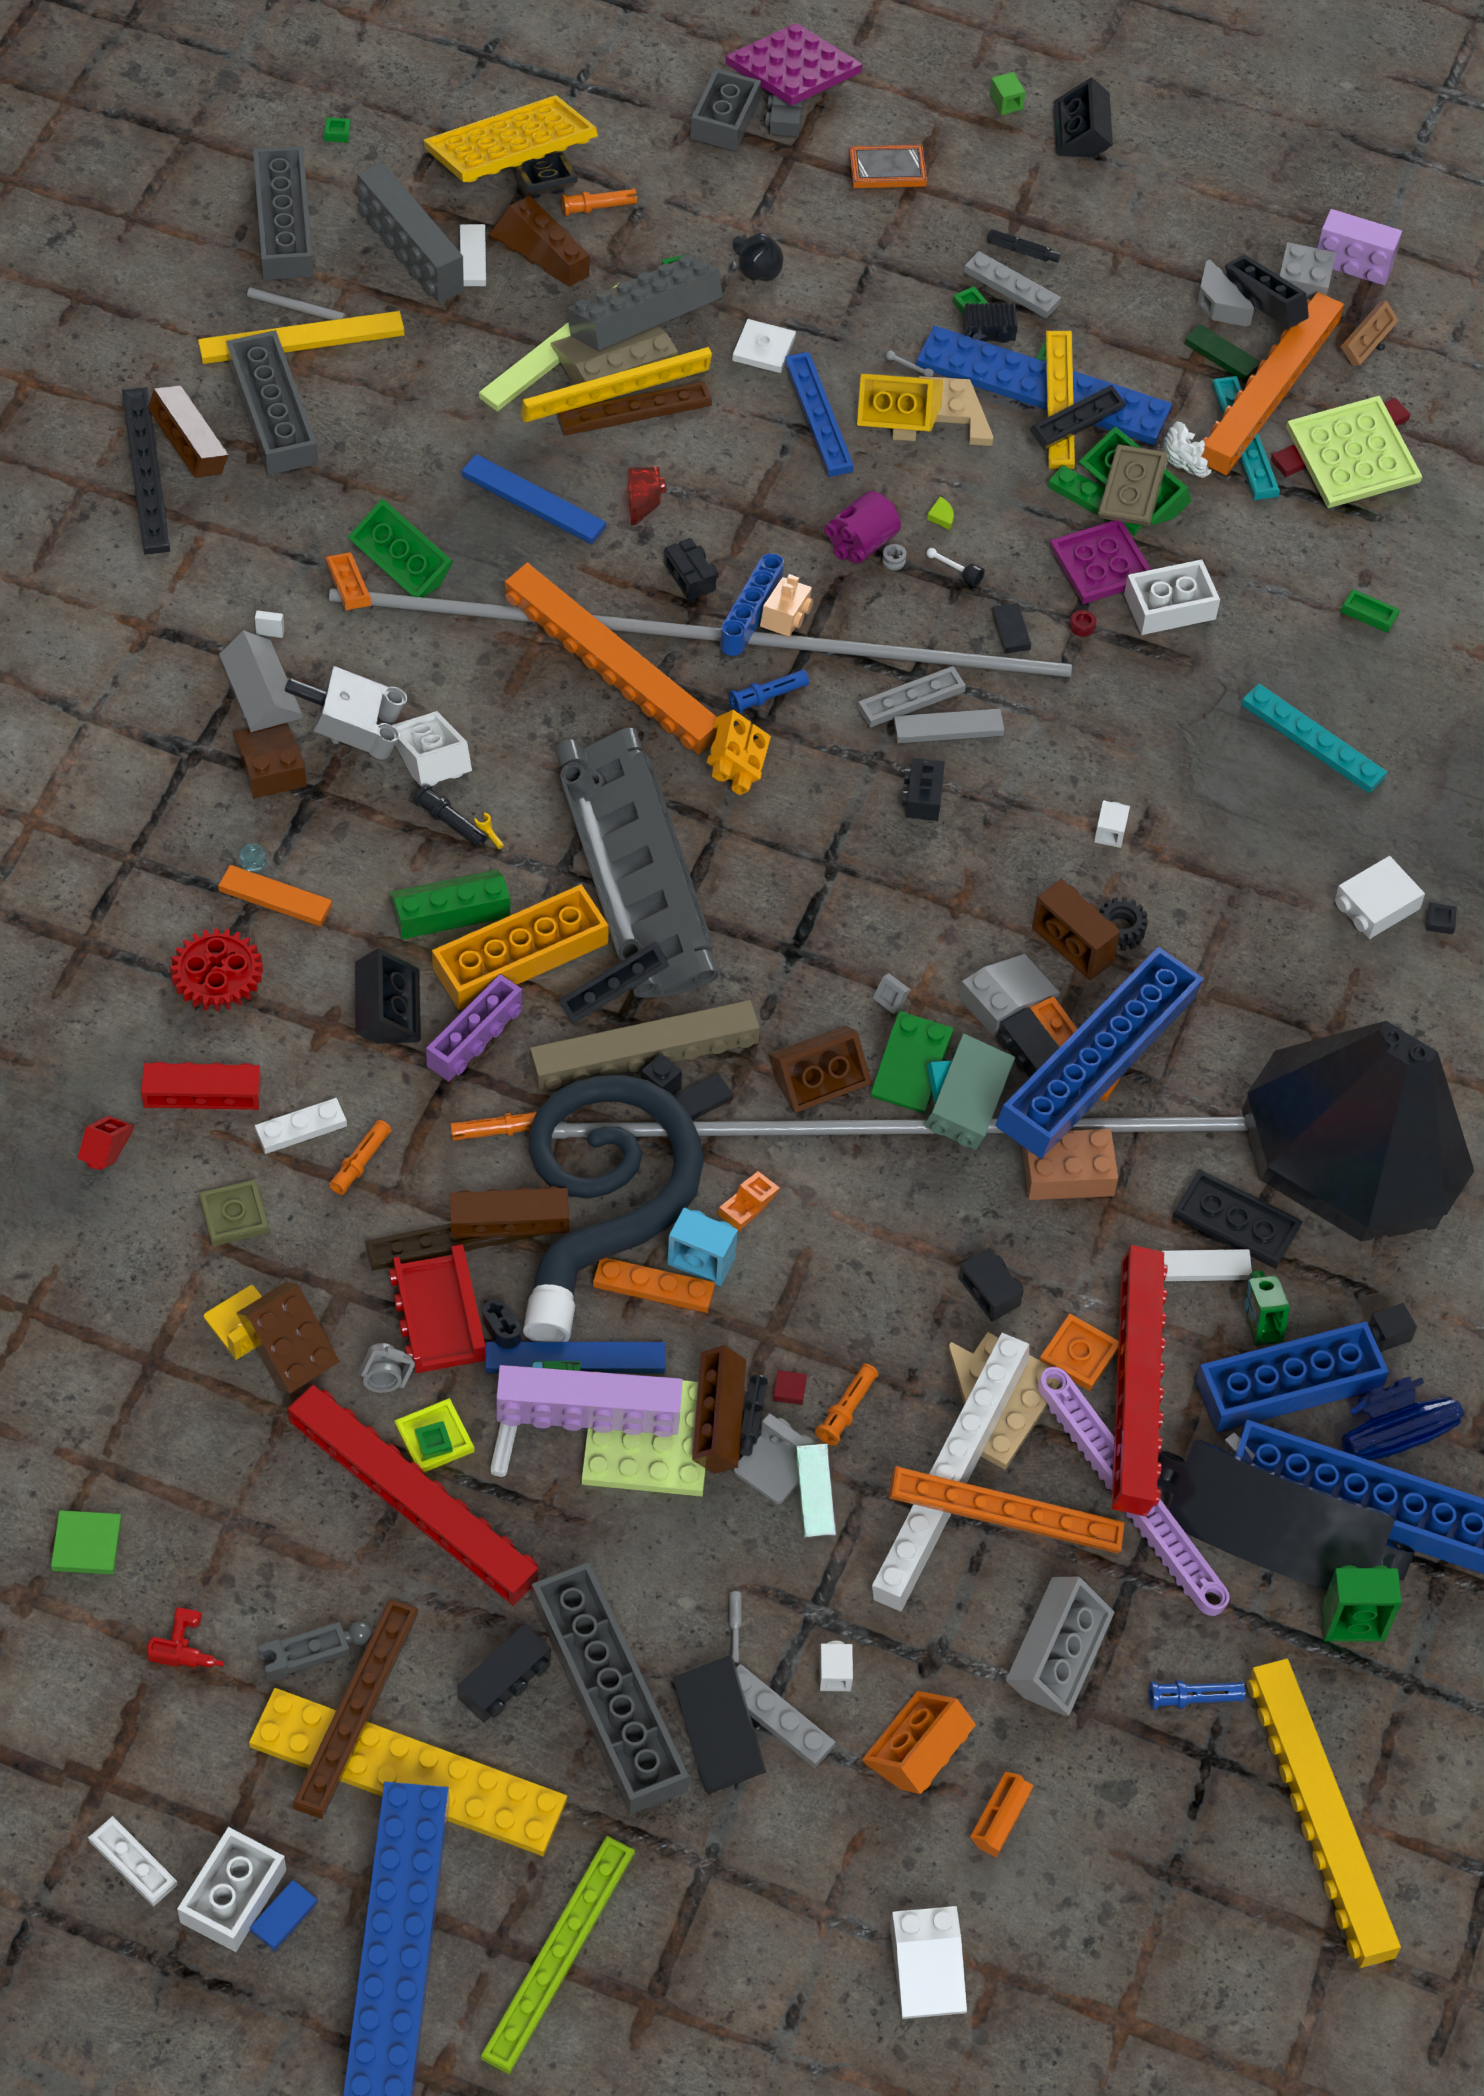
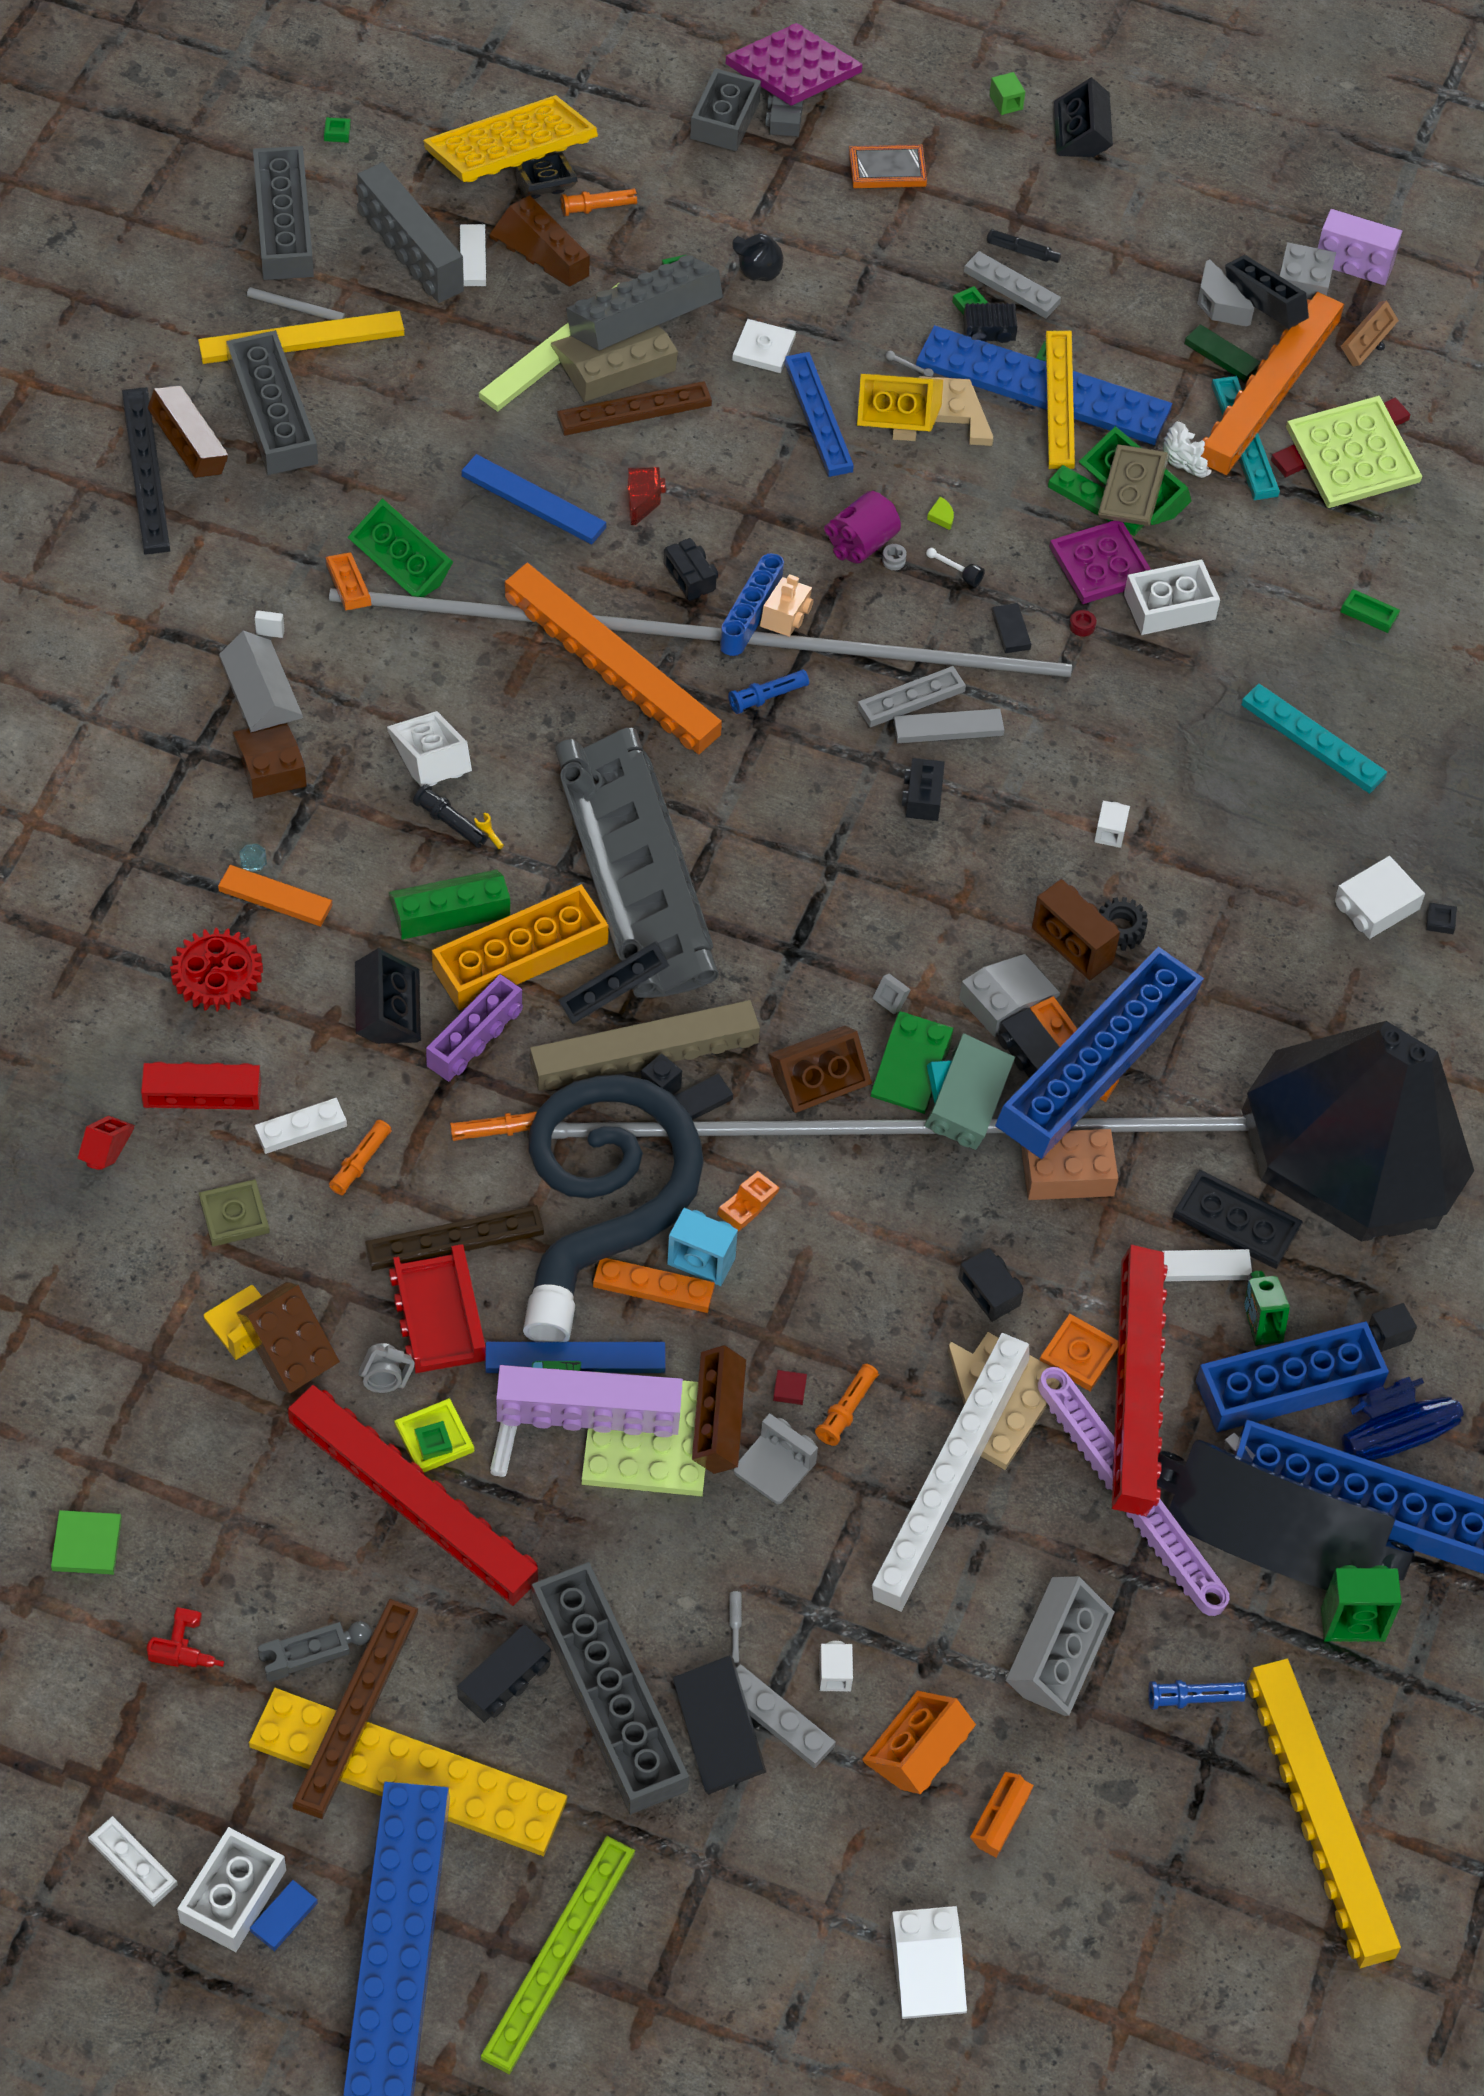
light grey piece [285,666,407,760] -> none
reddish brown brick [450,1186,569,1238] -> none
black beam [482,1300,521,1349] -> none
yellow tile [520,347,712,423] -> none
light orange hips [707,710,771,795] -> none
black piece [740,1374,768,1456] -> none
clear green tile [796,1442,836,1538] -> none
orange tile [888,1466,1125,1553] -> none
black tile [1030,385,1126,450] -> none

